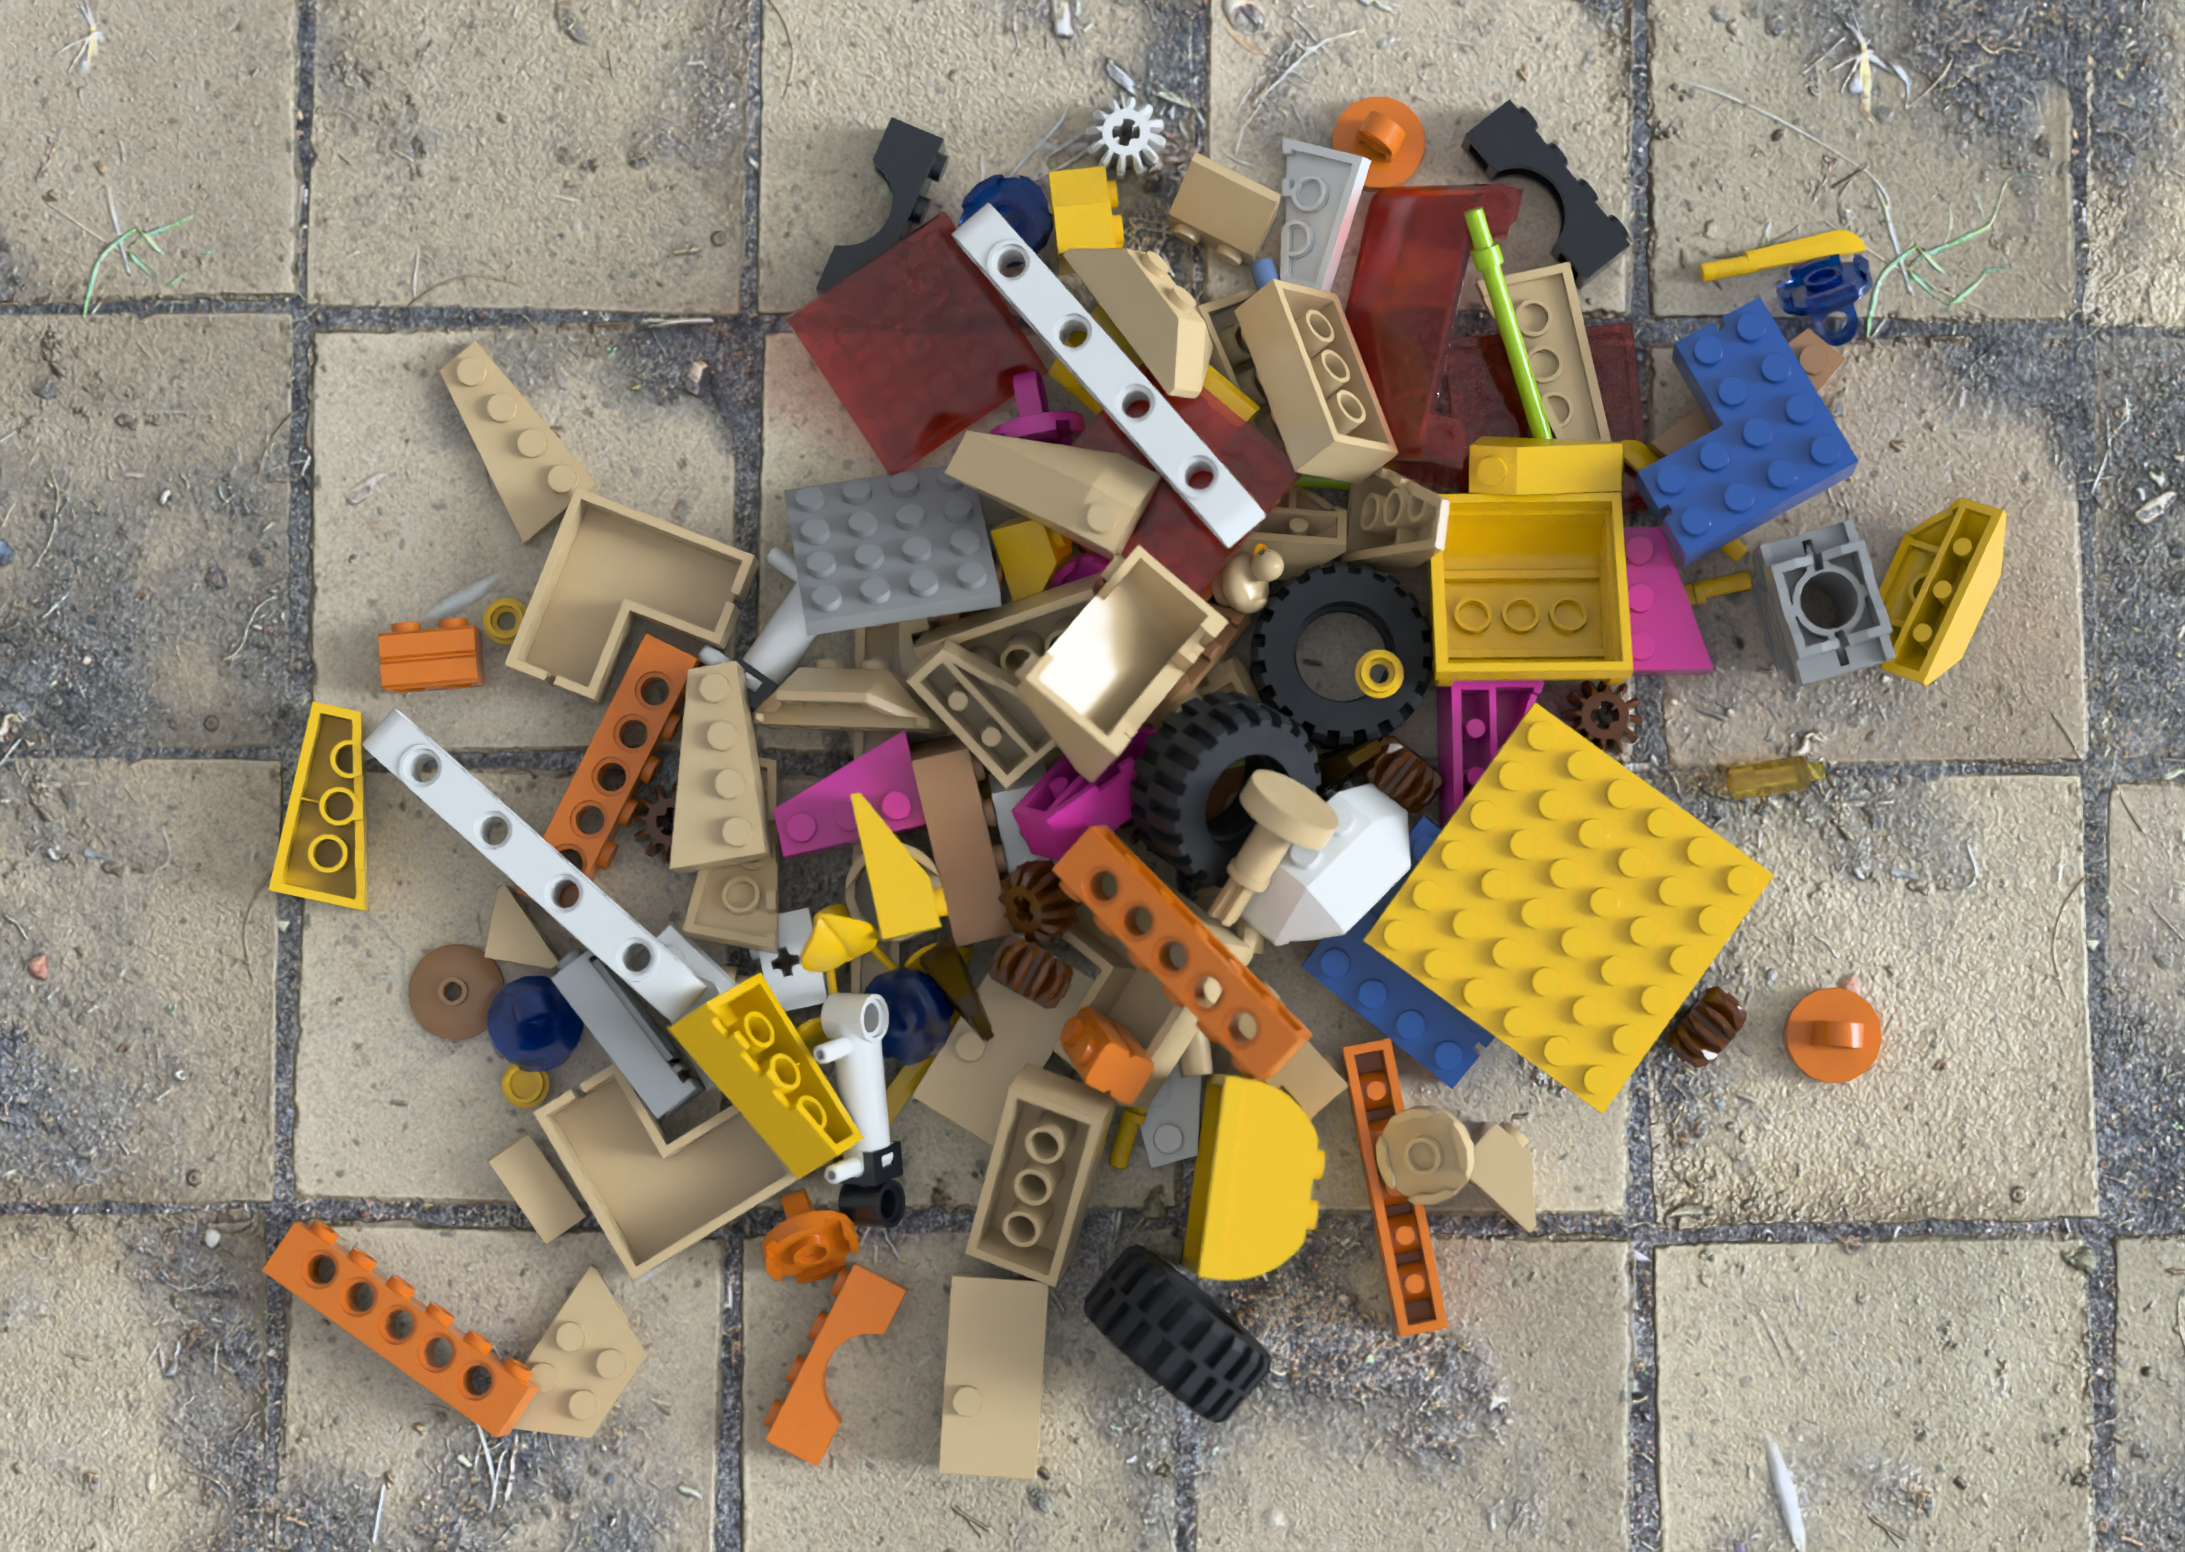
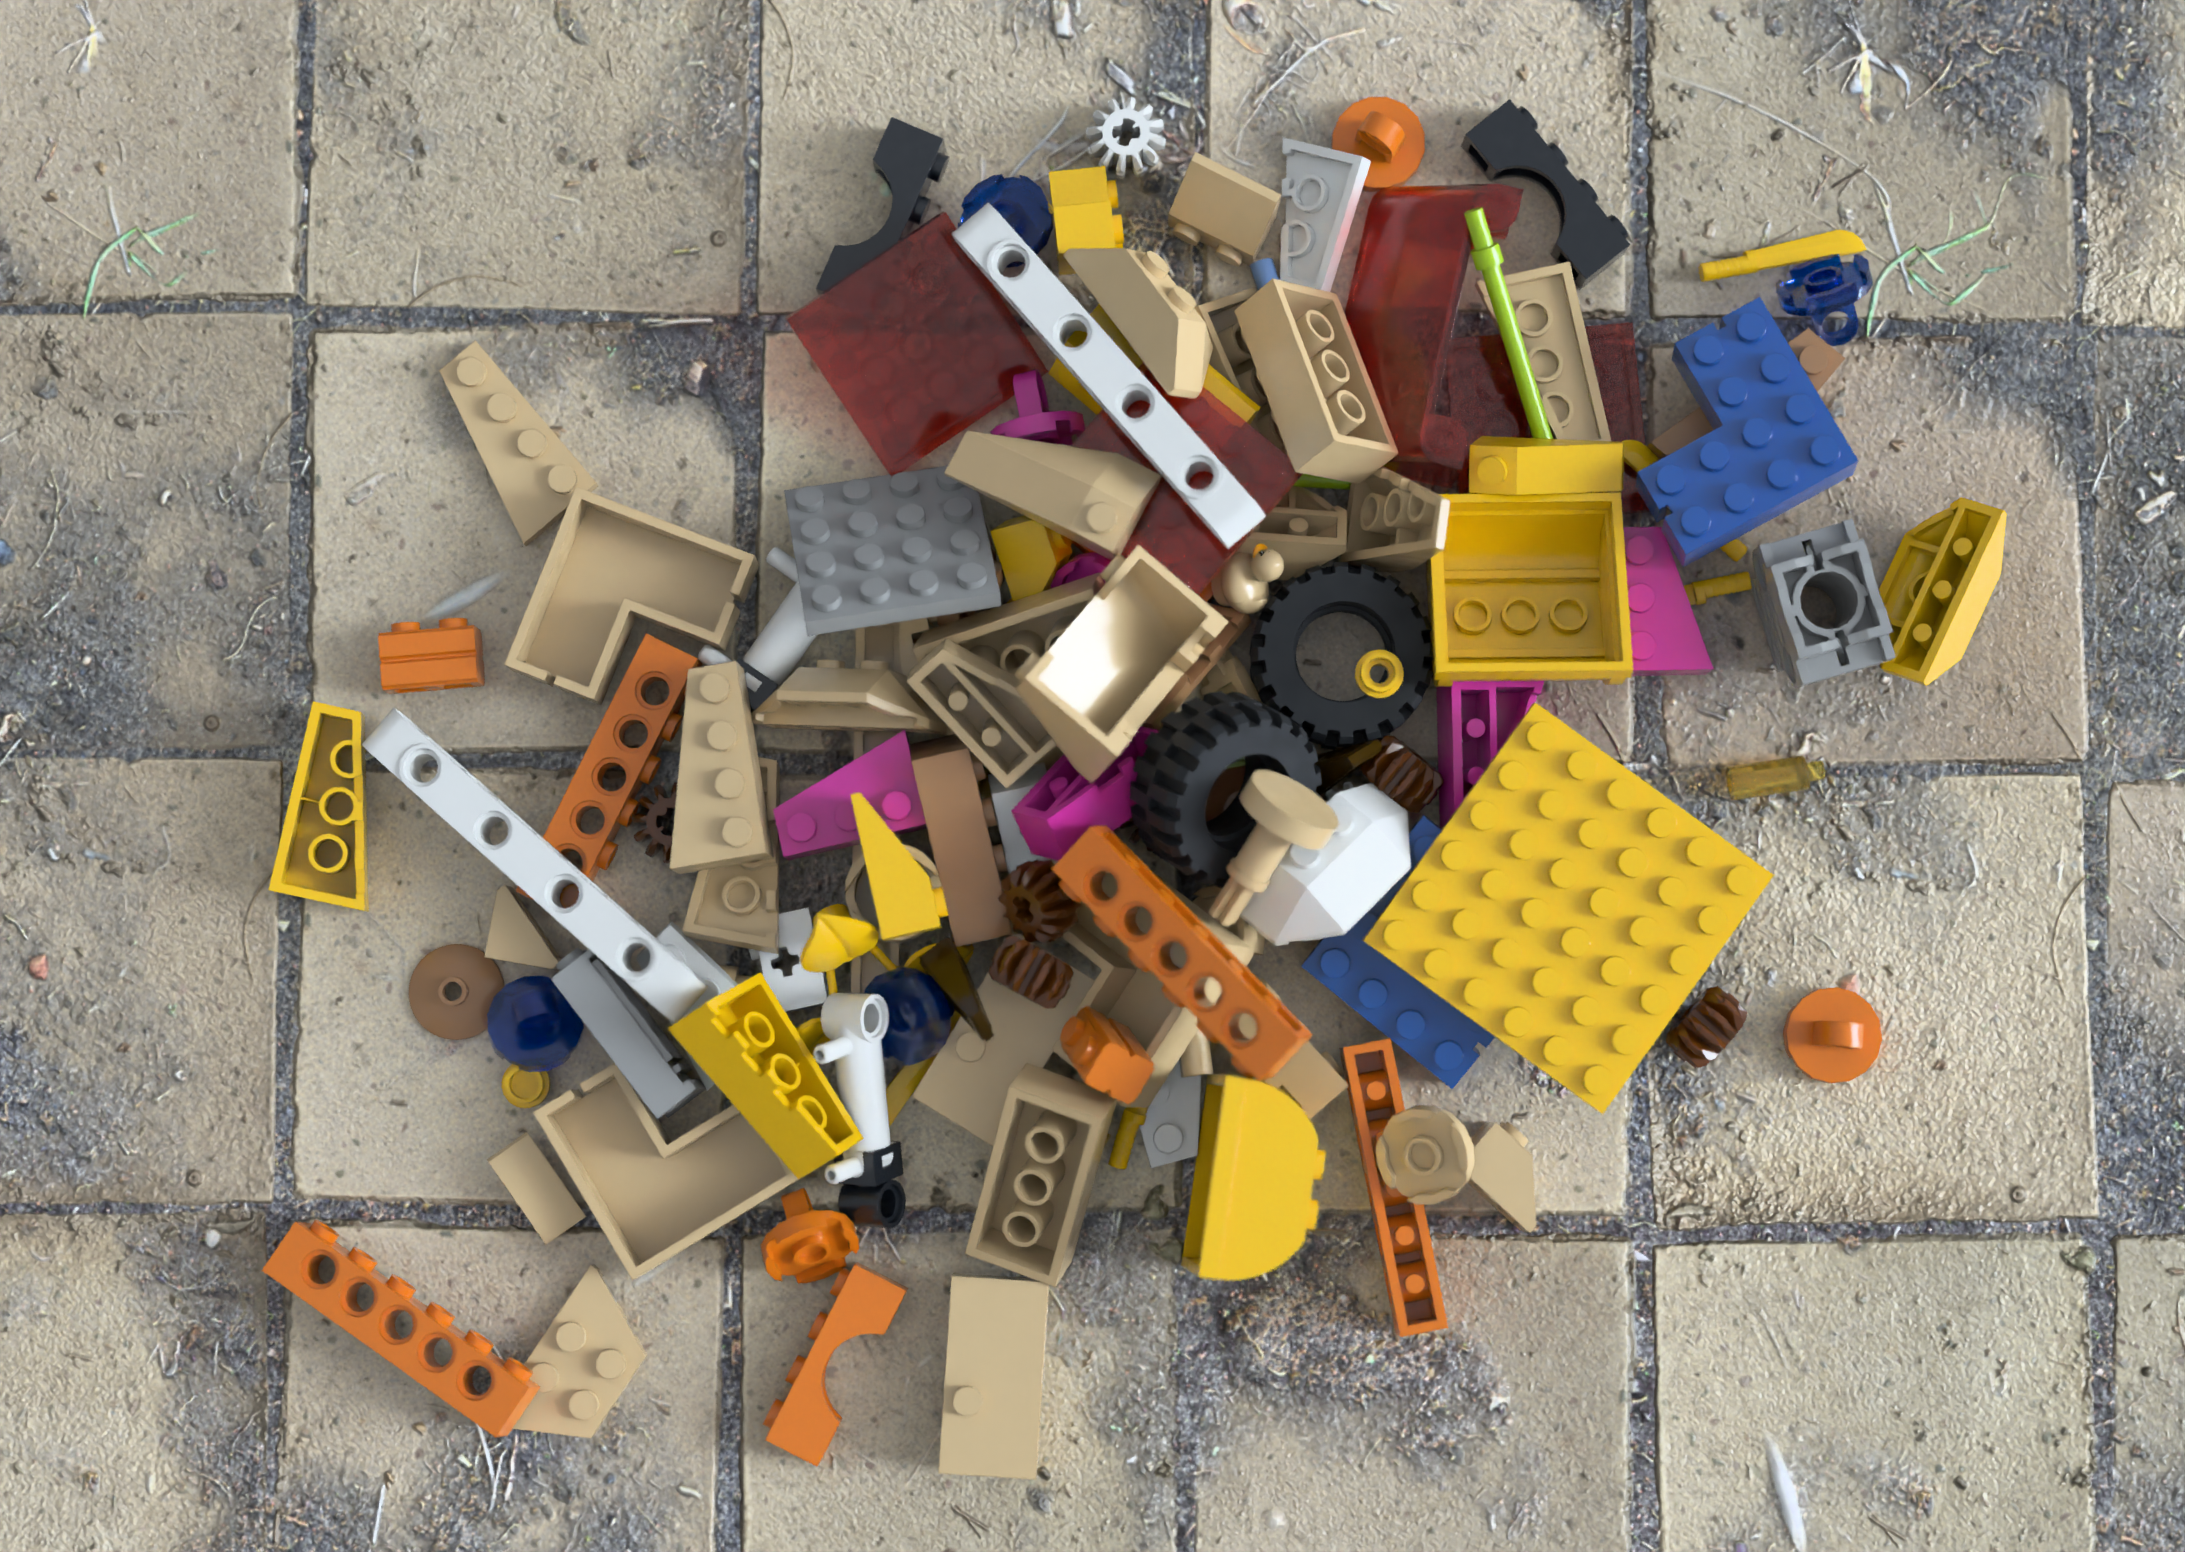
yellow plate [483,598,527,646] -> none
black tyre [1083,1244,1272,1424] -> none
reddish brown gear [1560,680,1643,756] -> none

